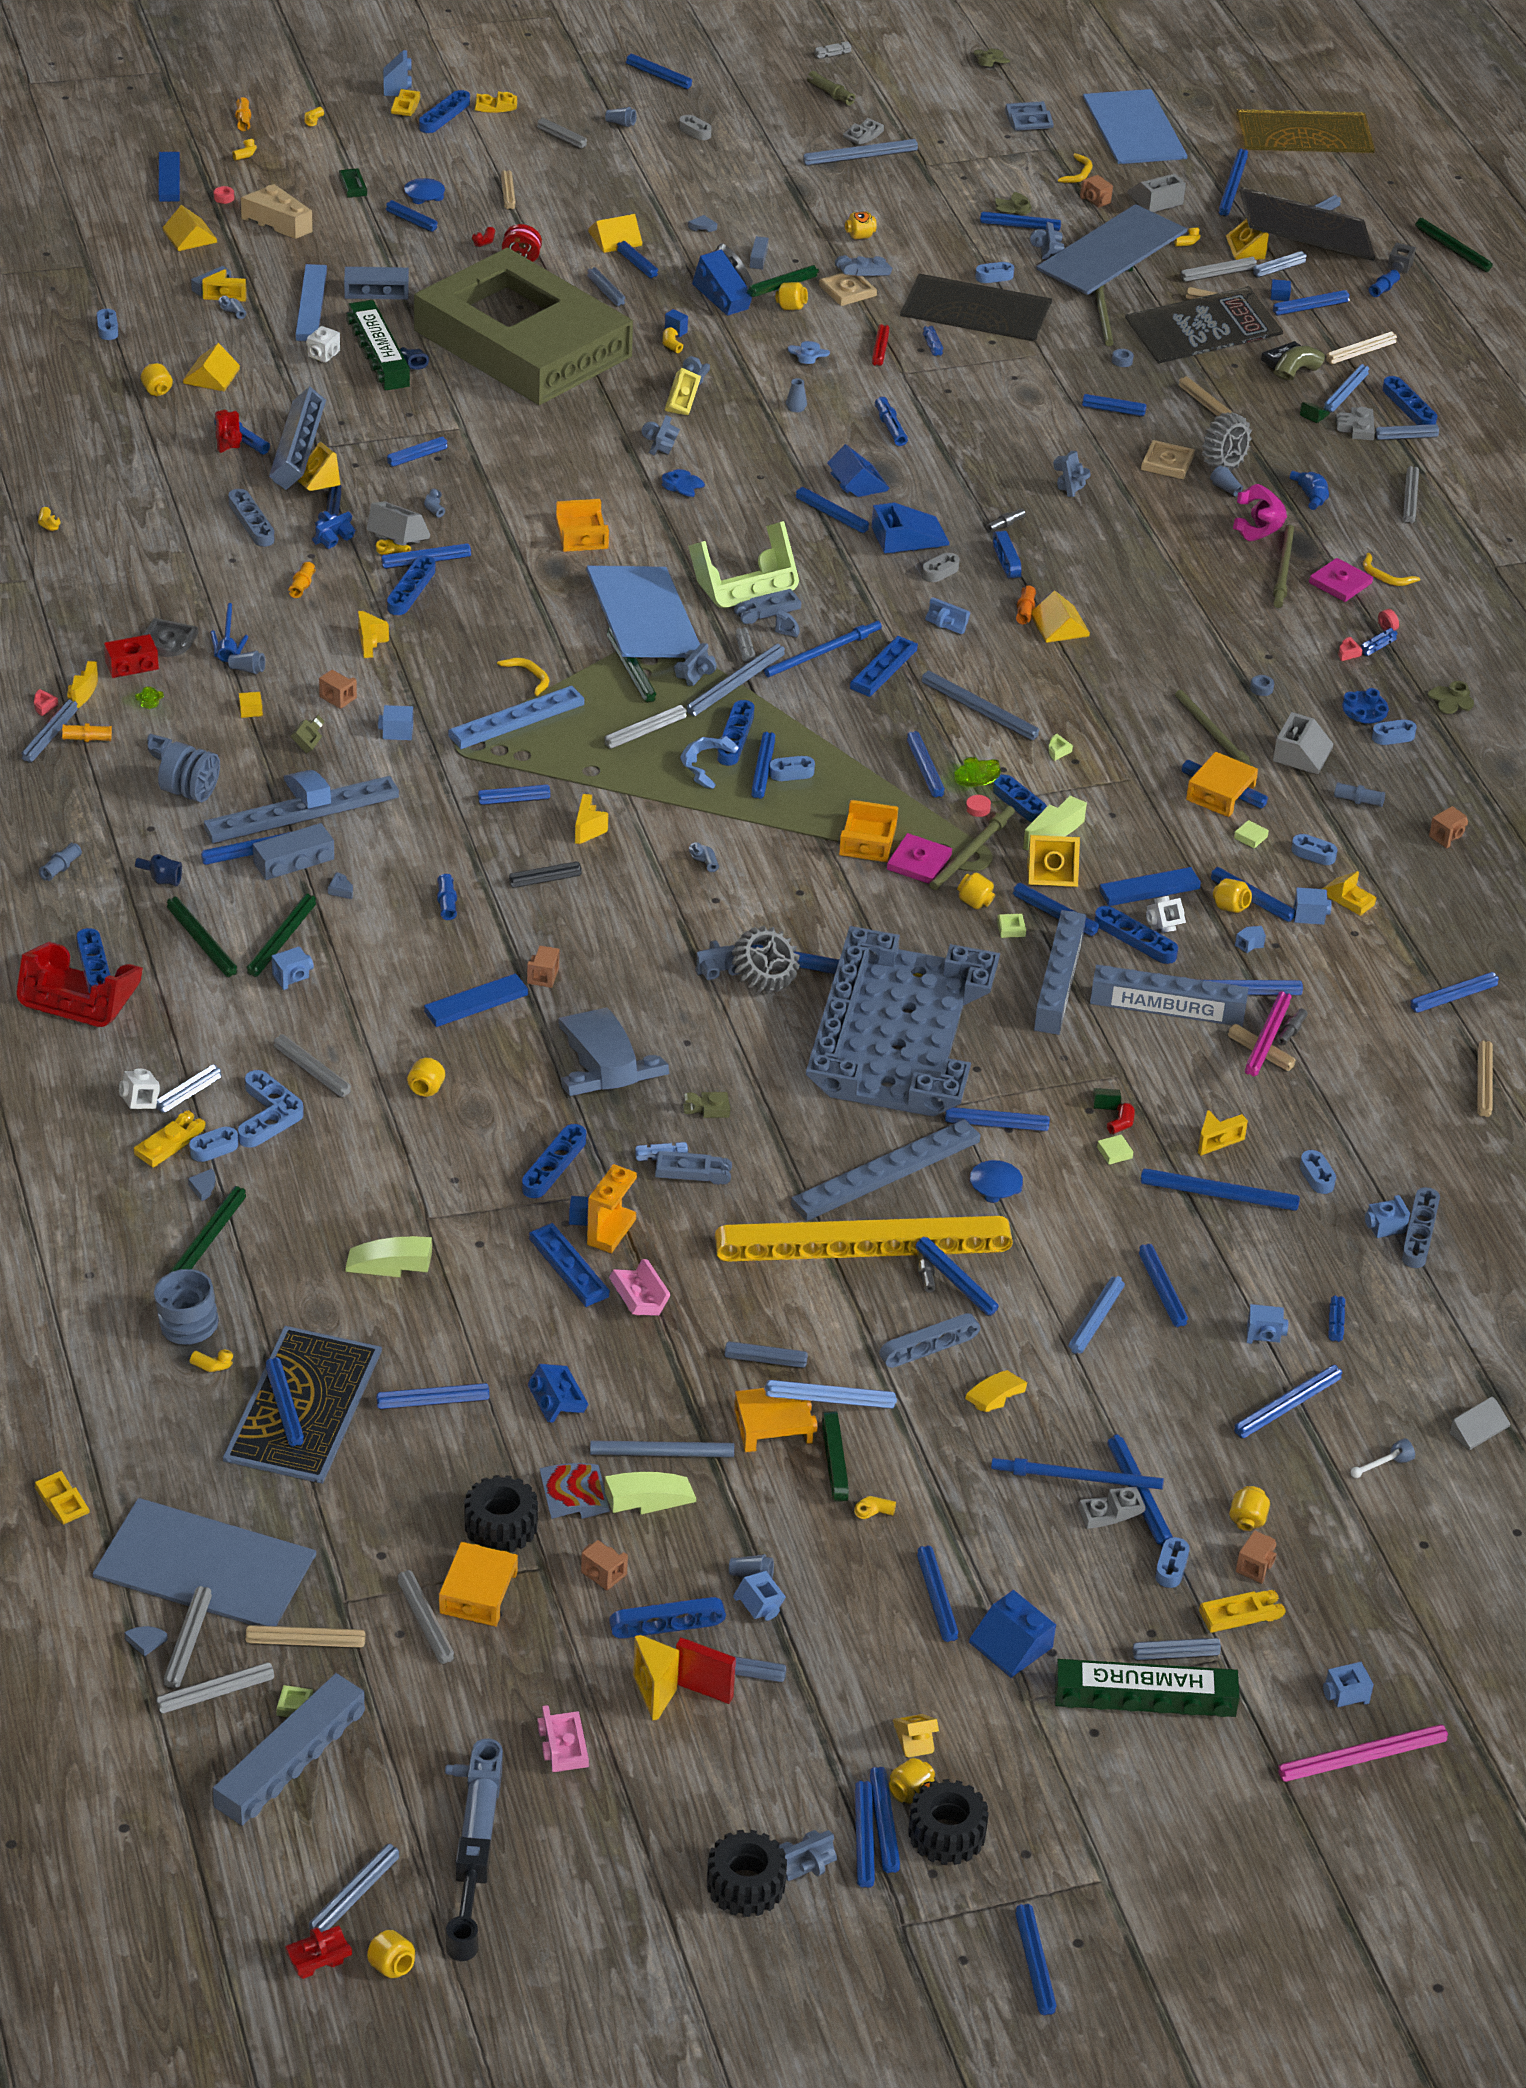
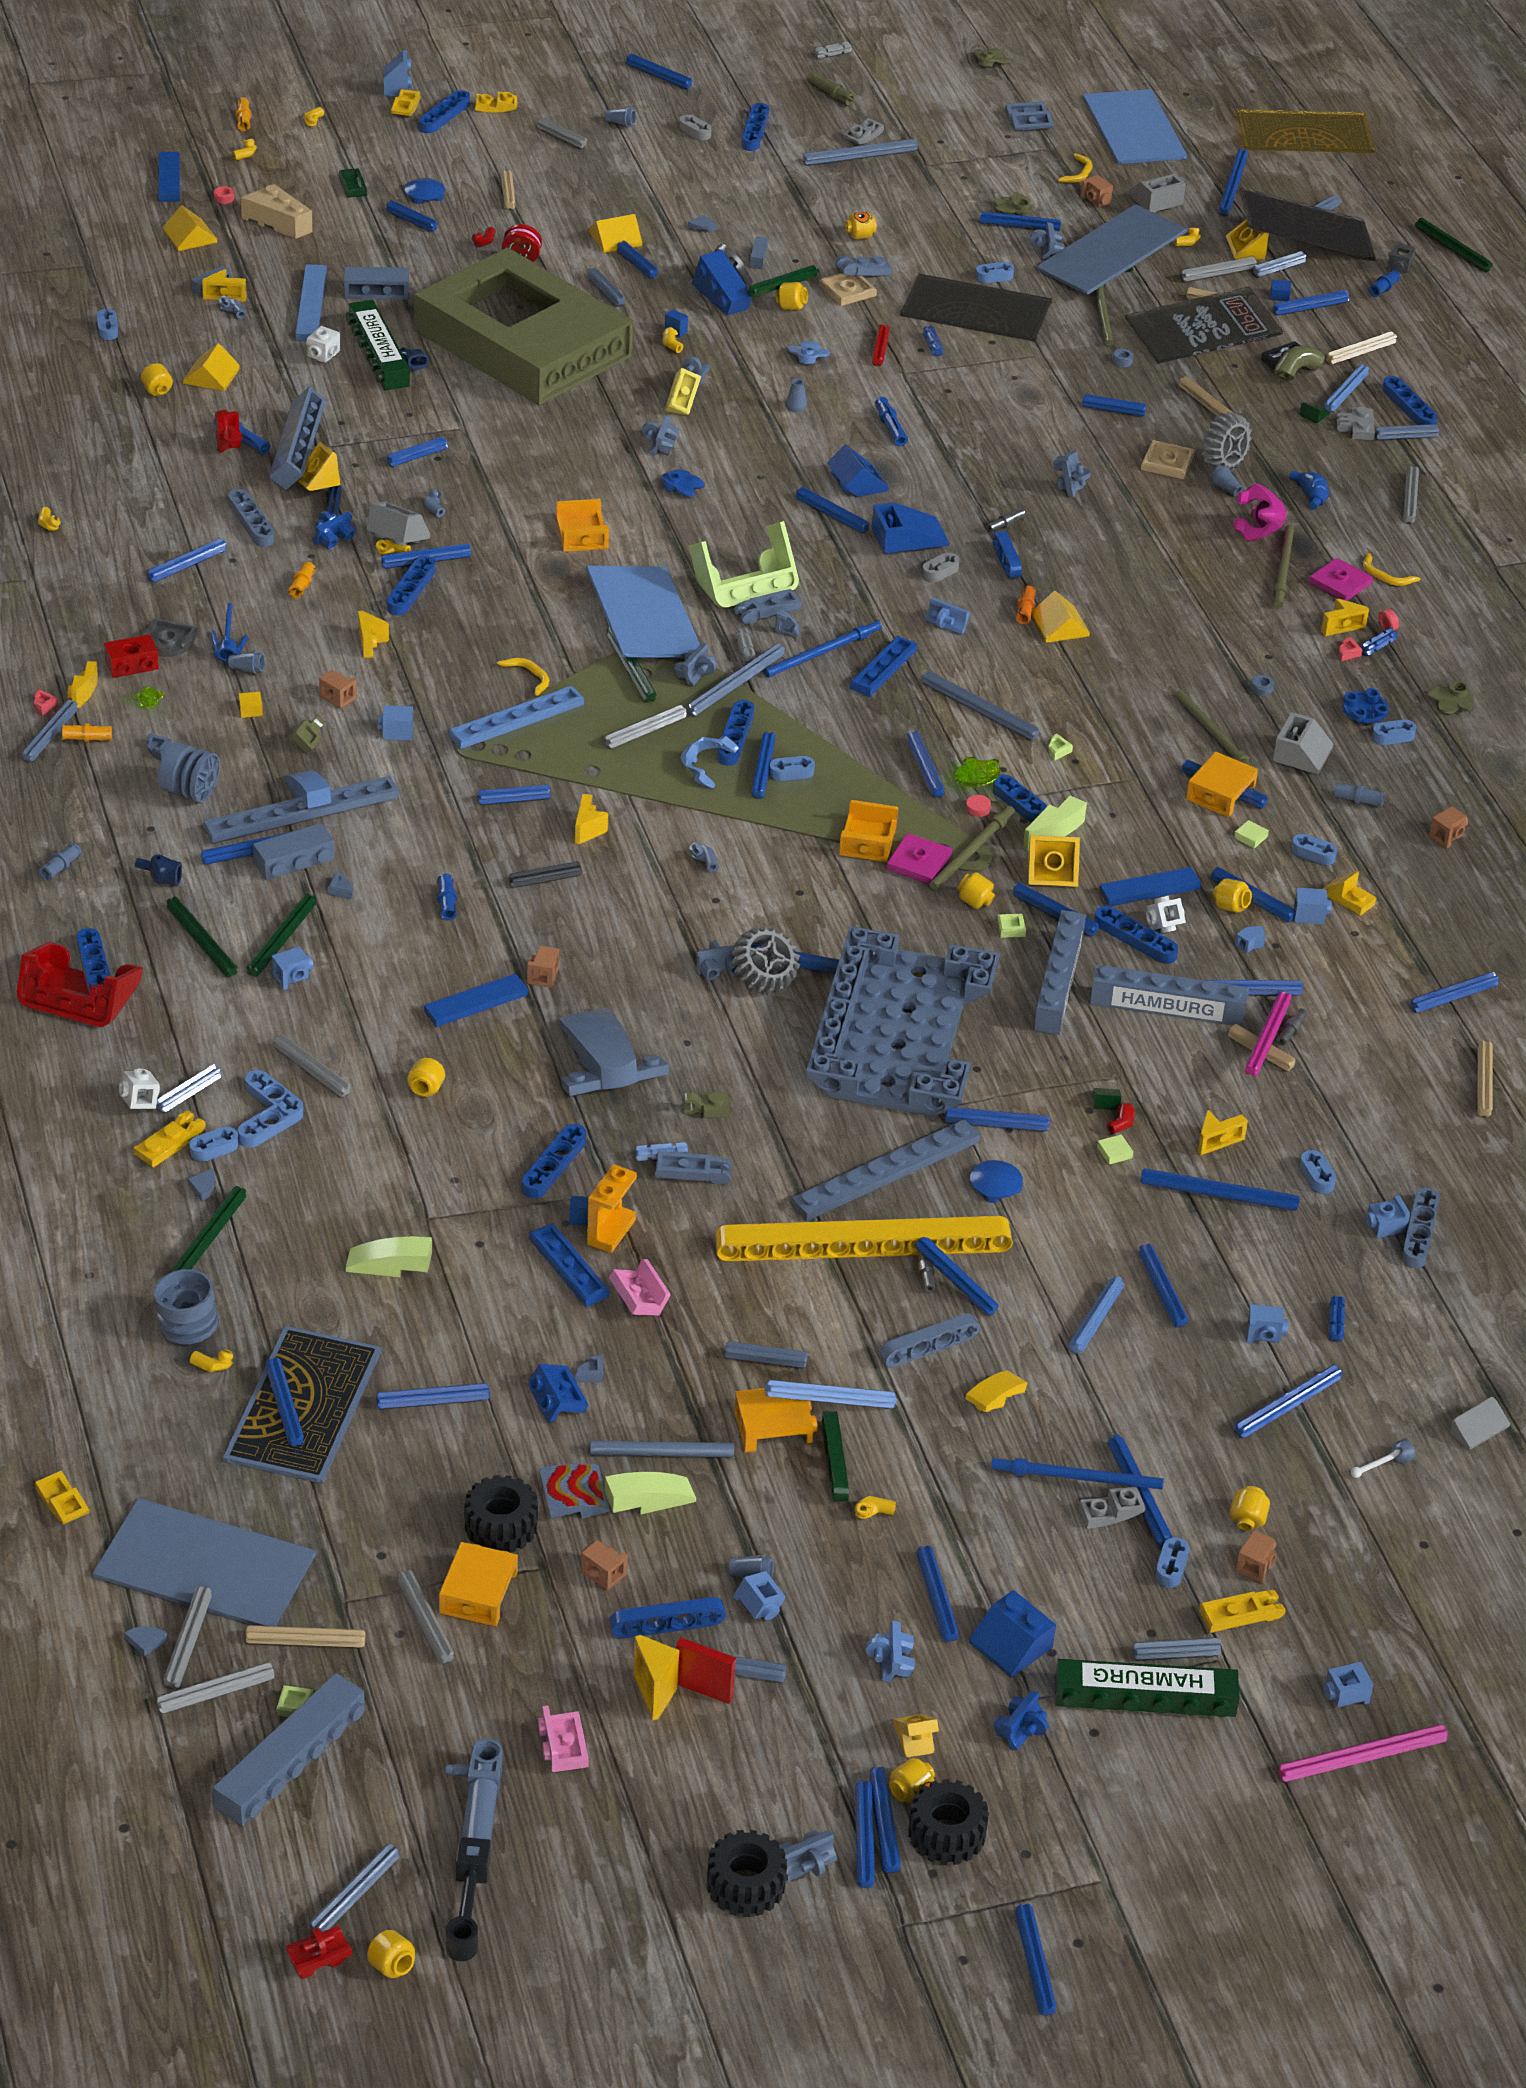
none -> blue axle [147,538,227,583]
none -> sand blue tile [575,1355,603,1382]
none -> blue beam [742,103,770,151]
none -> medium blue hips [866,1620,915,1682]
none -> blue hips [994,1690,1049,1750]
none -> yellow slope [1321,599,1369,637]

